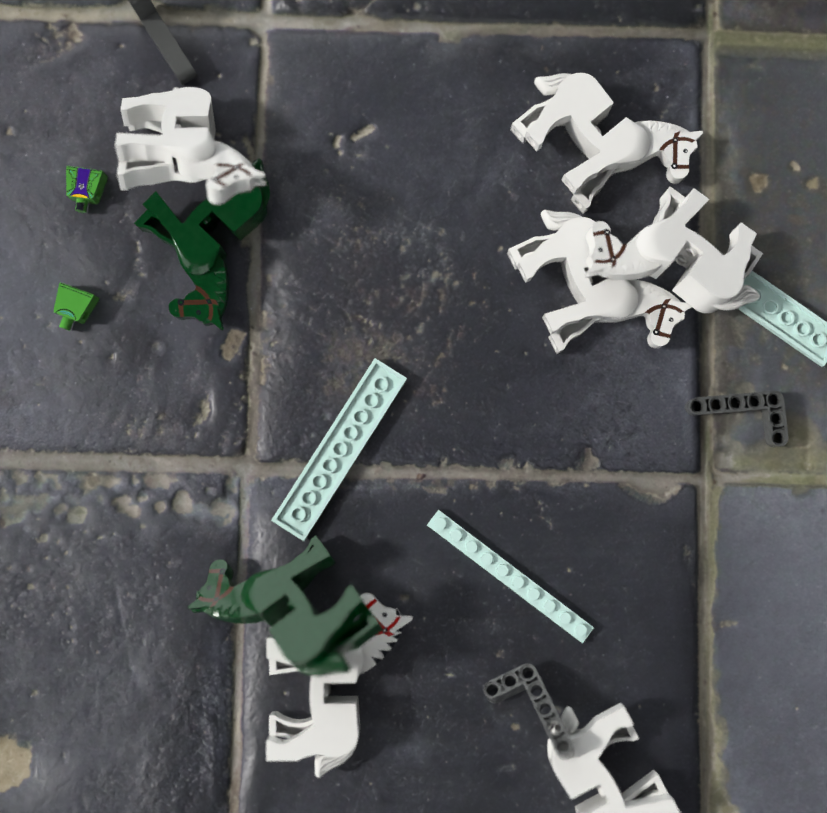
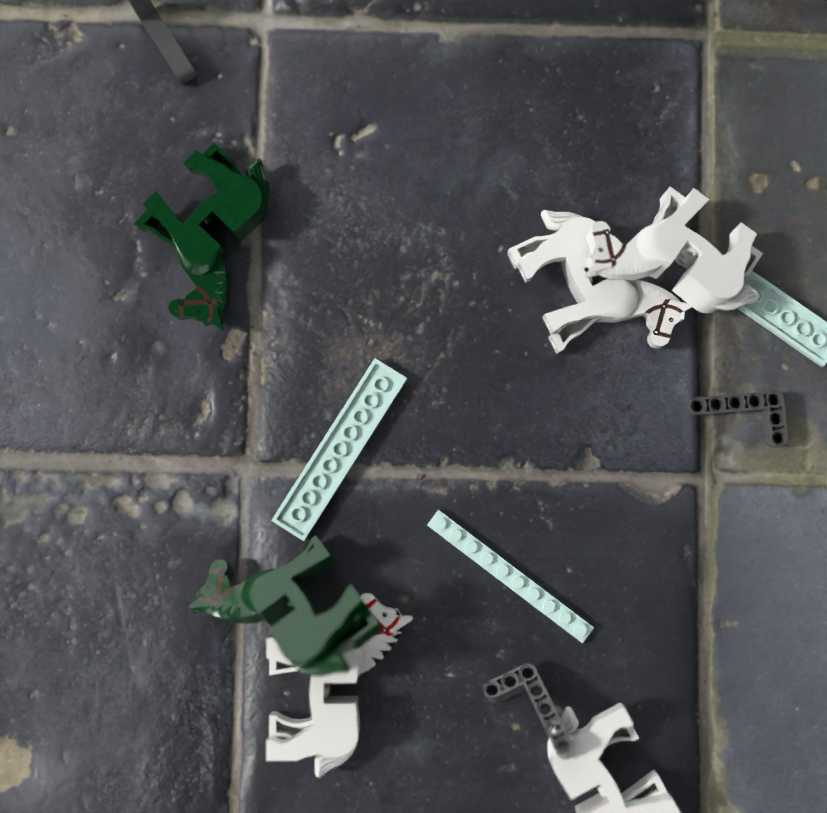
bright green torso [53,282,99,331] -> none
bright green torso [66,166,108,213] -> none
white animal [115,87,266,204] -> none
white animal [511,73,703,214] -> none

